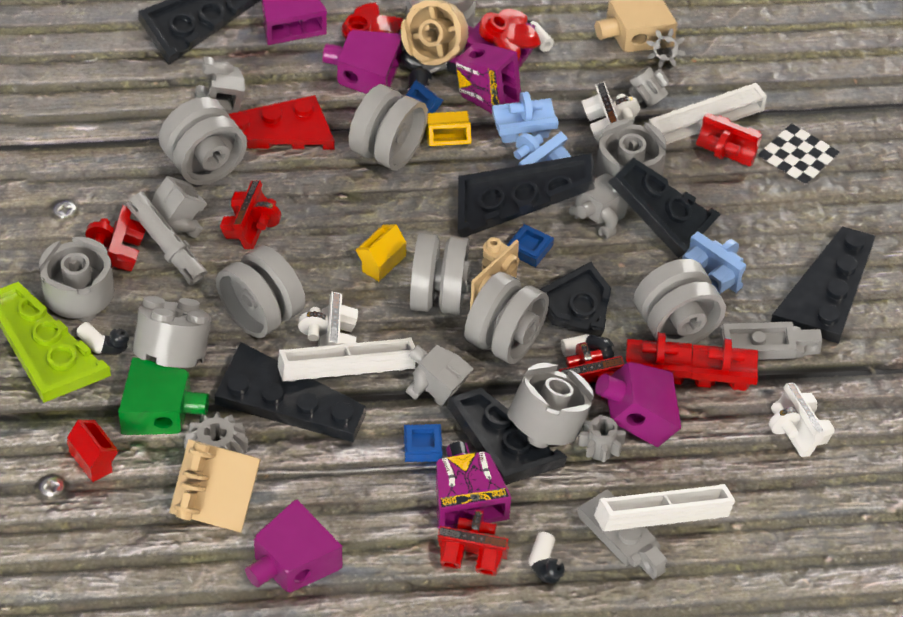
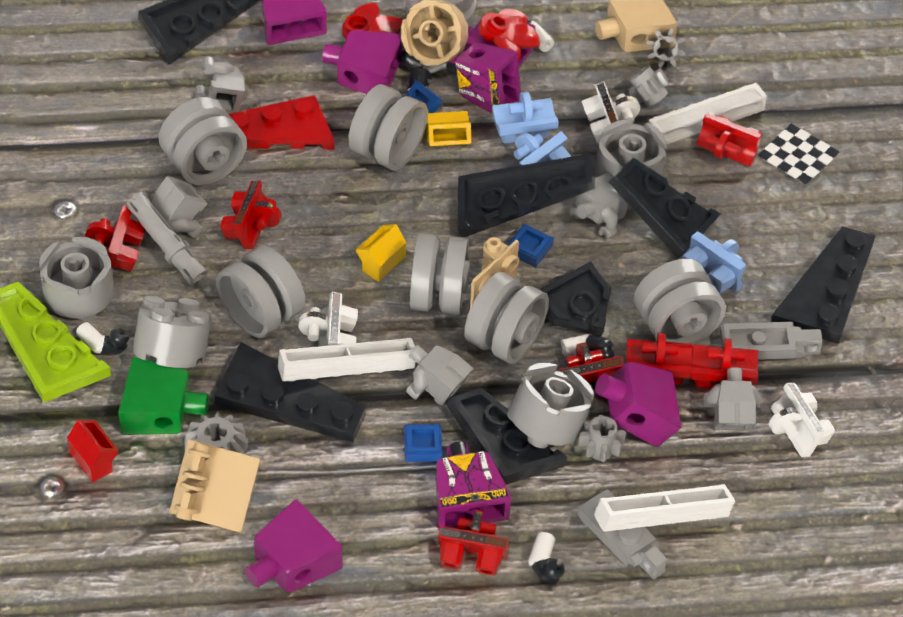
none -> light grey piece [703,368,761,431]

